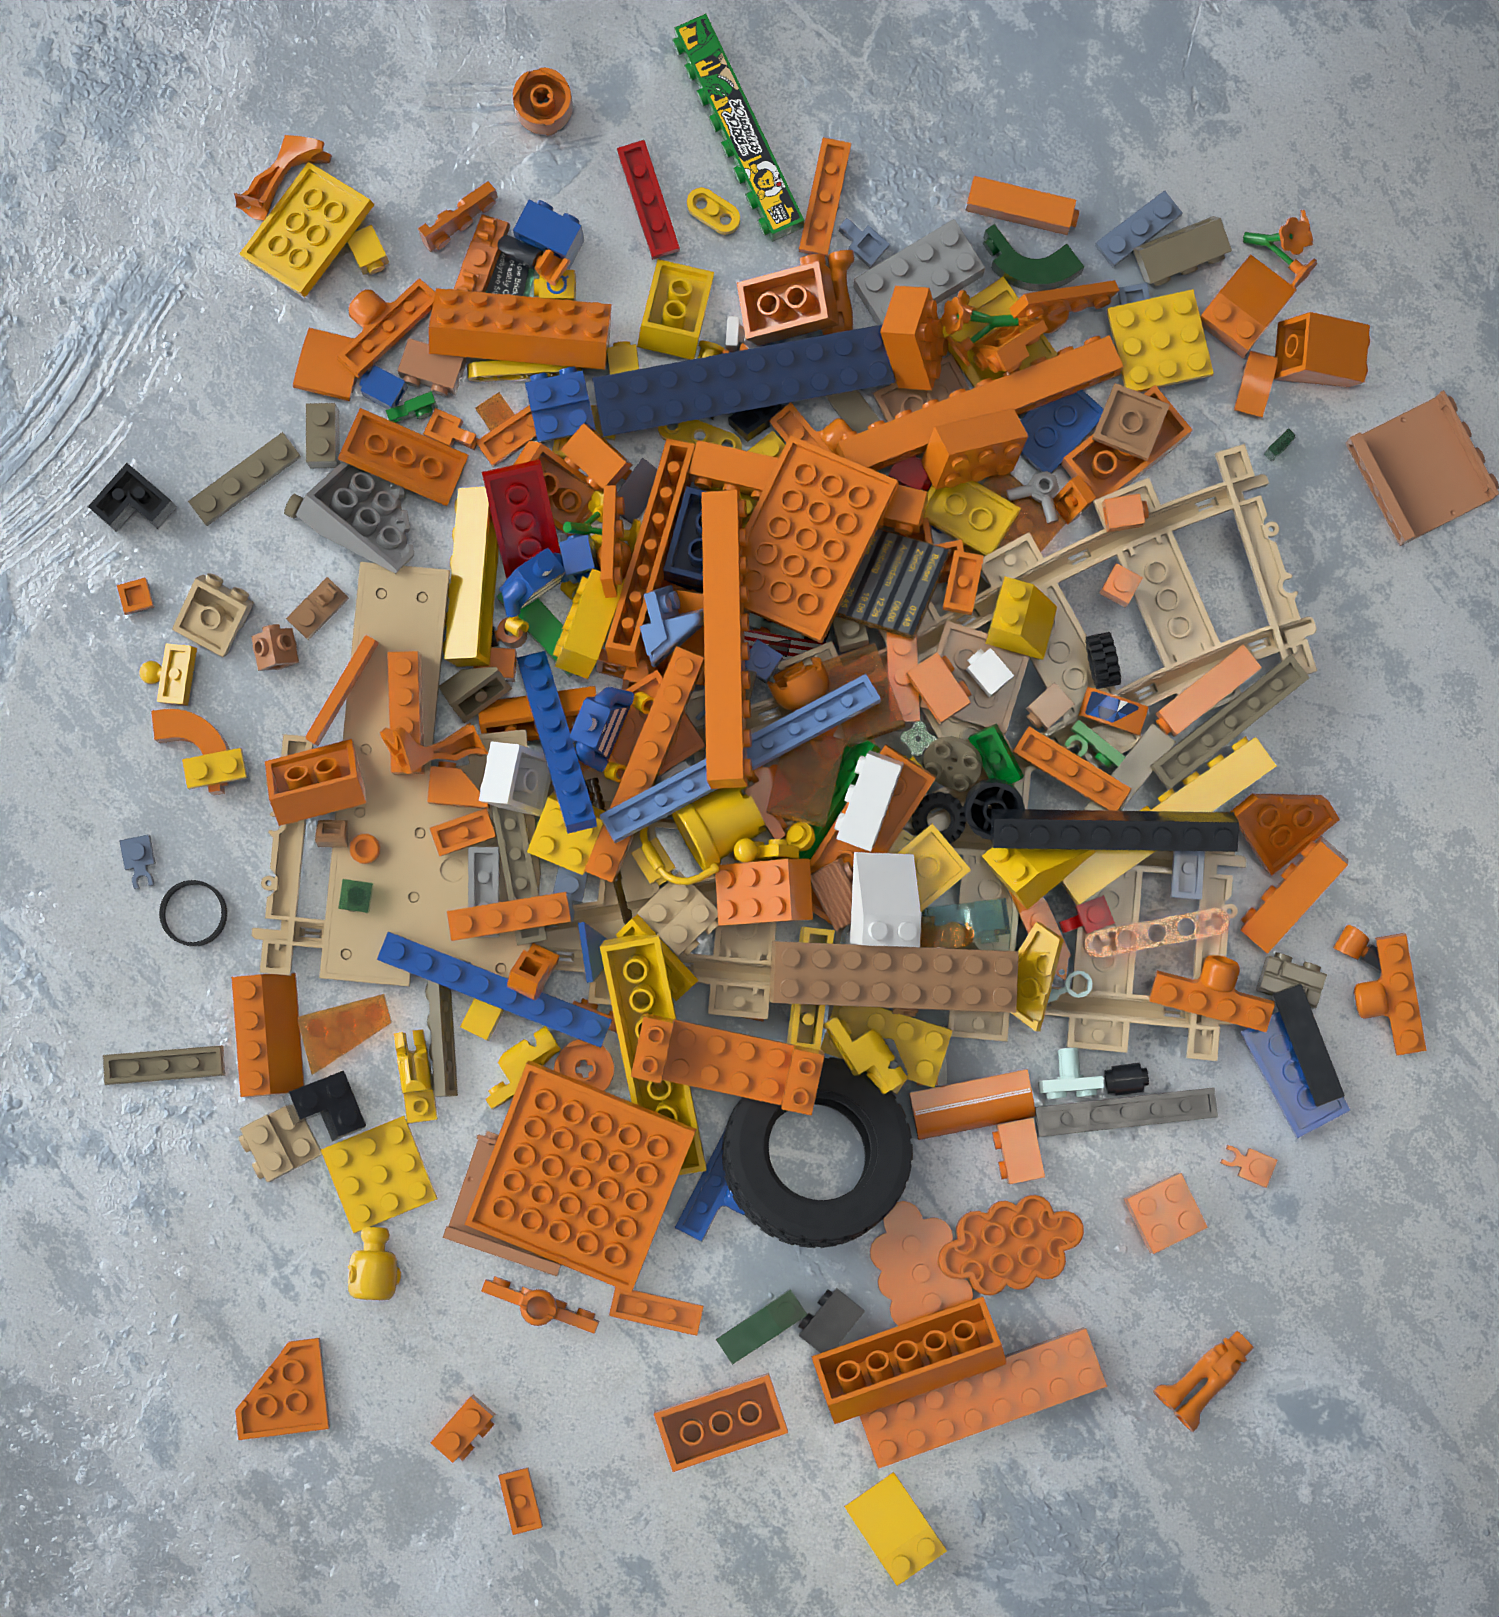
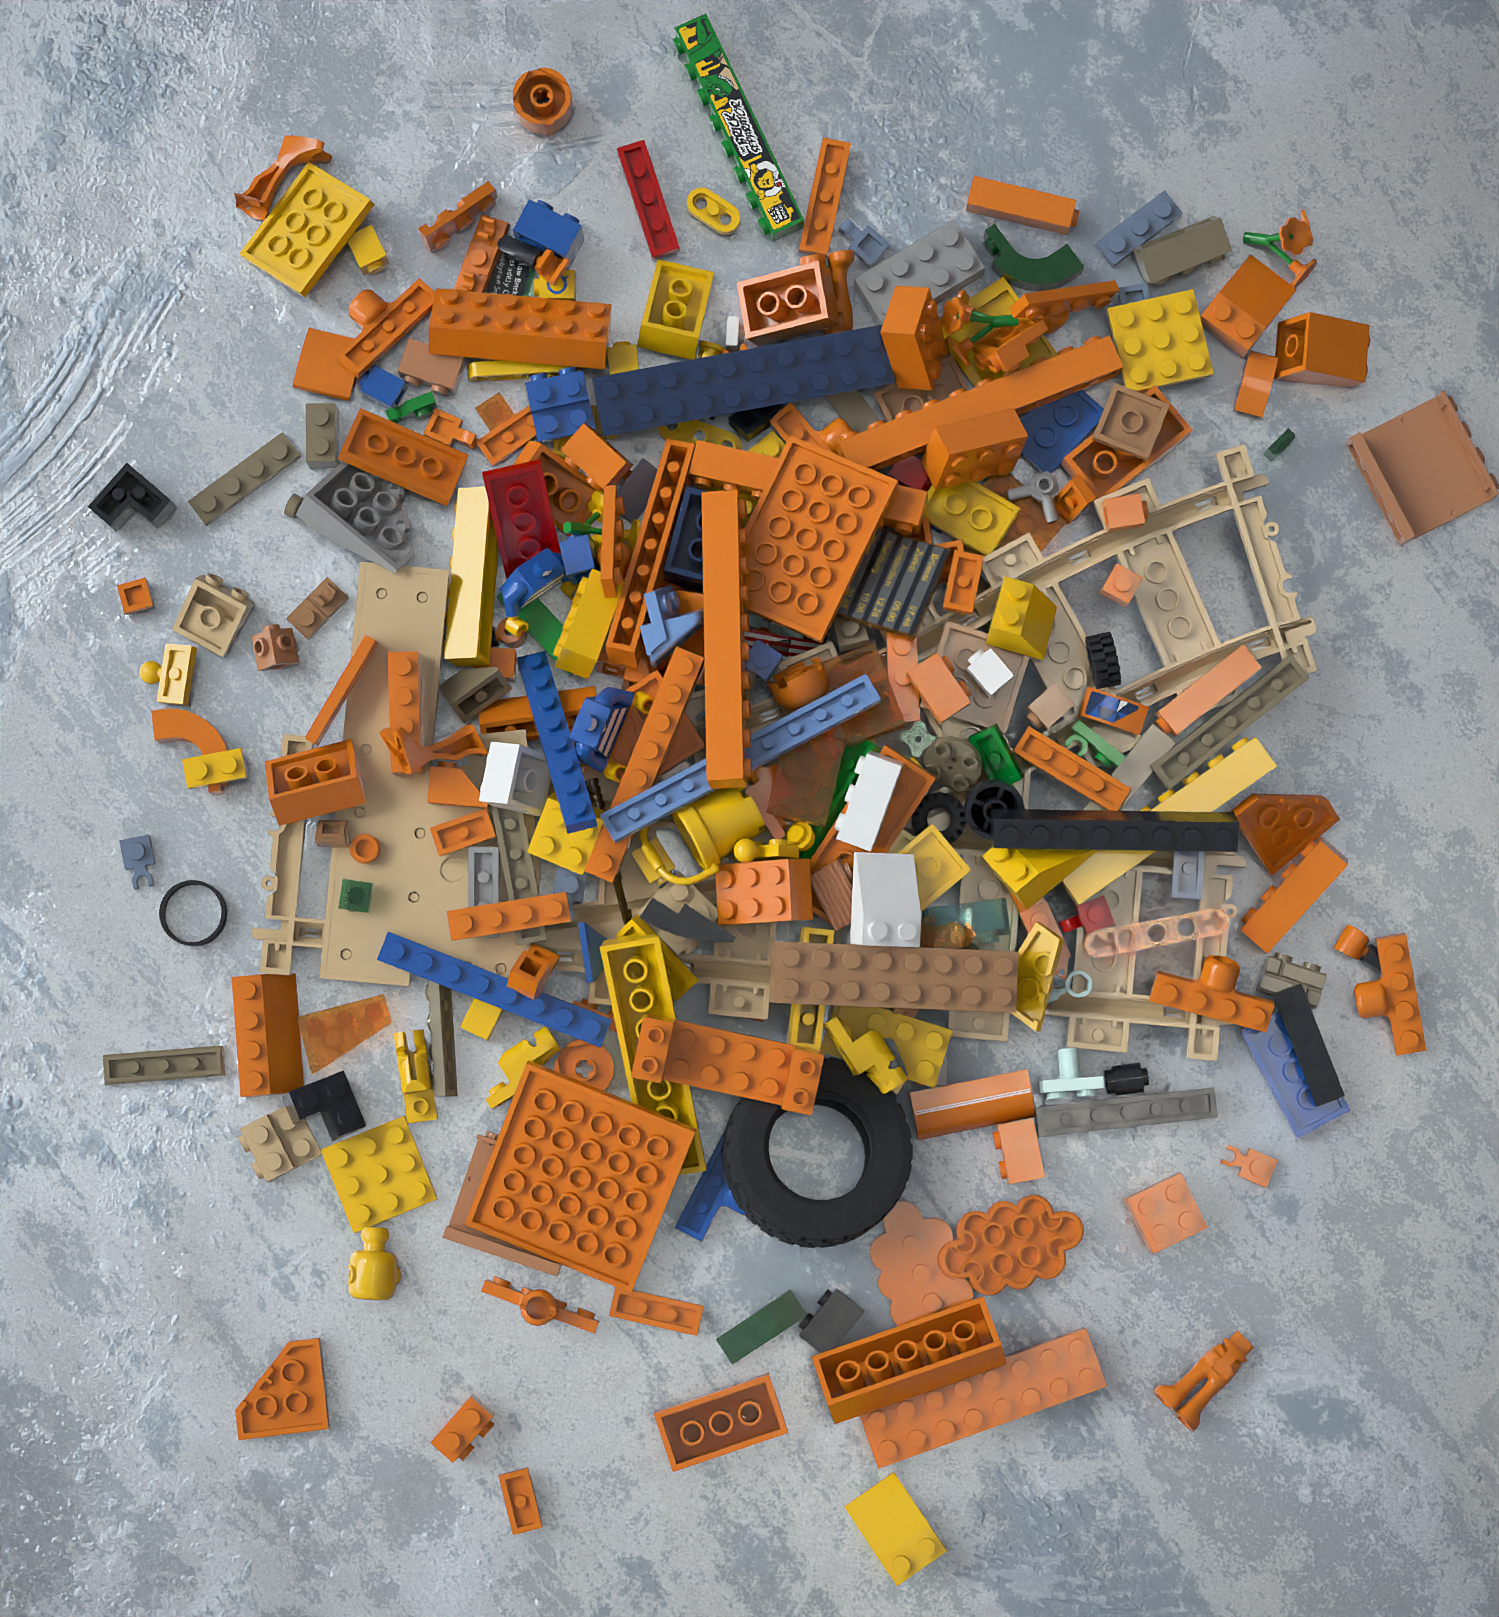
none -> black slope [639,897,736,943]

